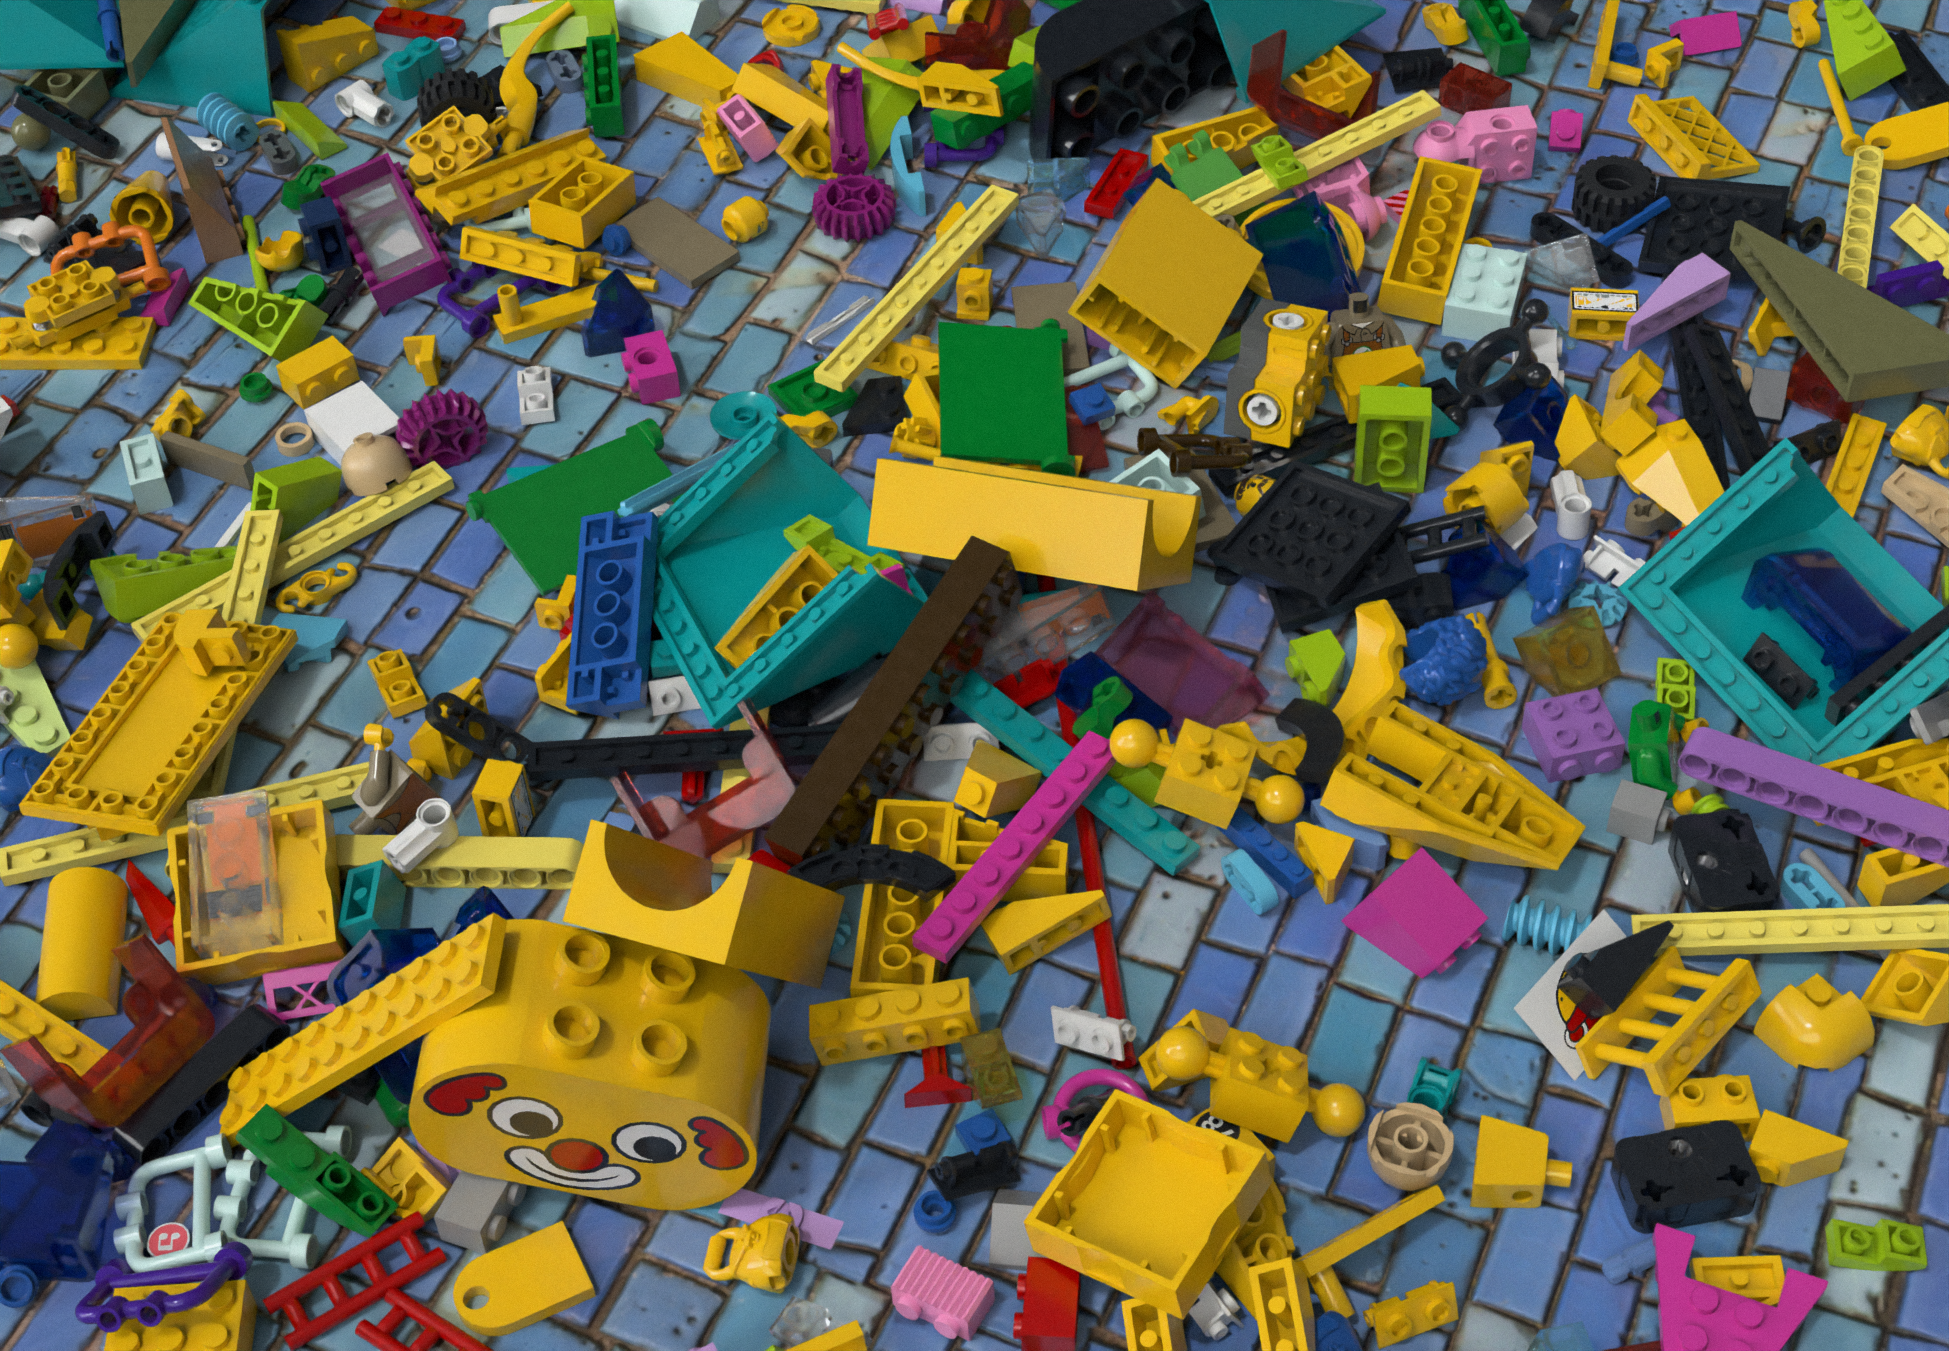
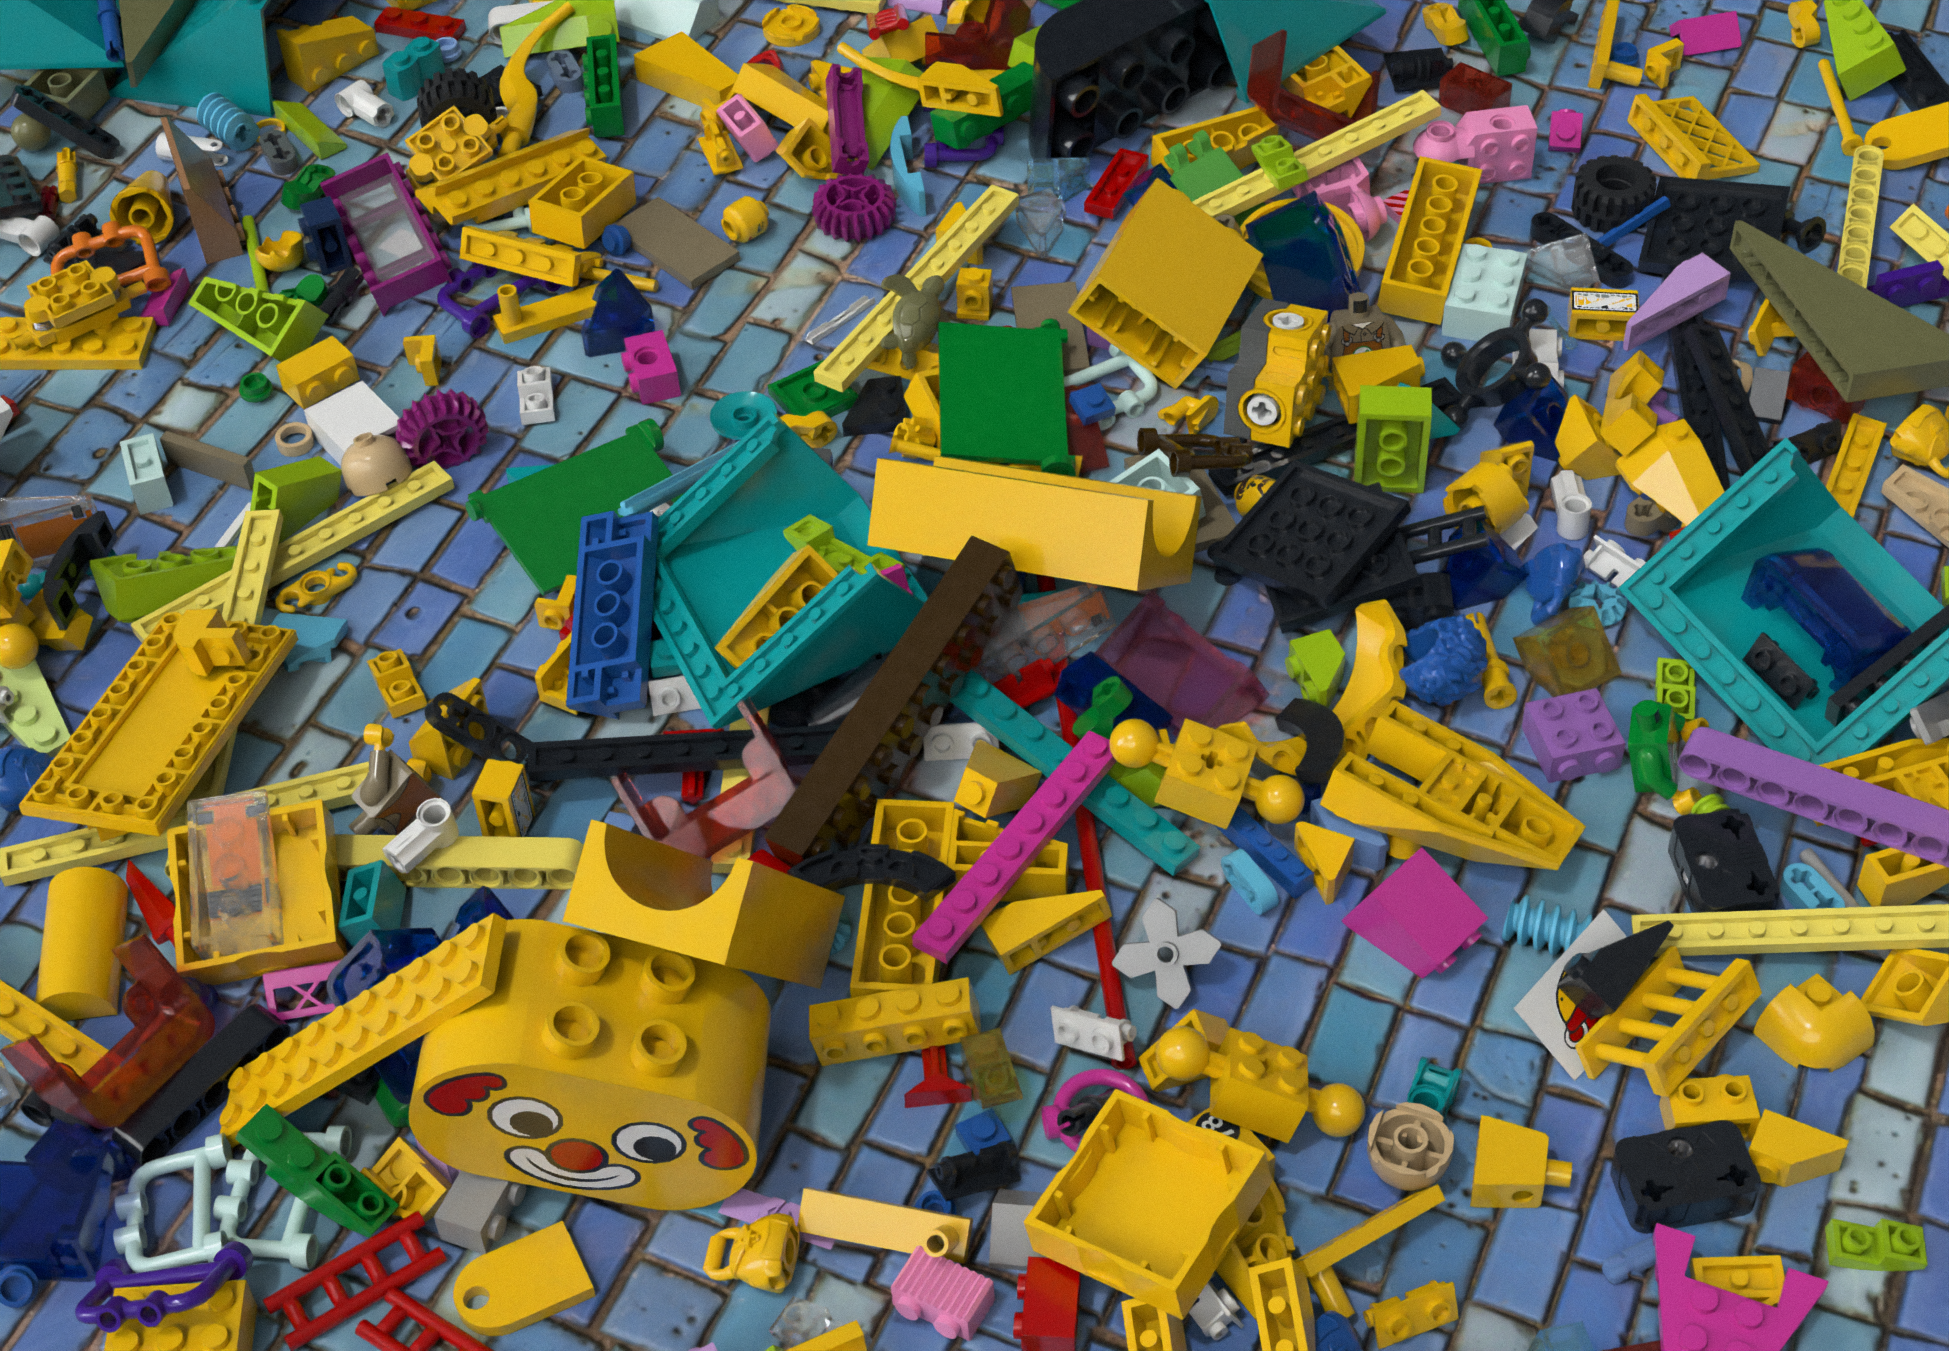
coral tile [147,1222,192,1257] -> none
yellow plate [150,389,206,443] -> none
light grey brick [1606,779,1671,845] -> none
none -> yellow piece [797,1187,973,1263]
none -> olive animal [881,274,950,369]
none -> light grey plant [1112,898,1222,1009]

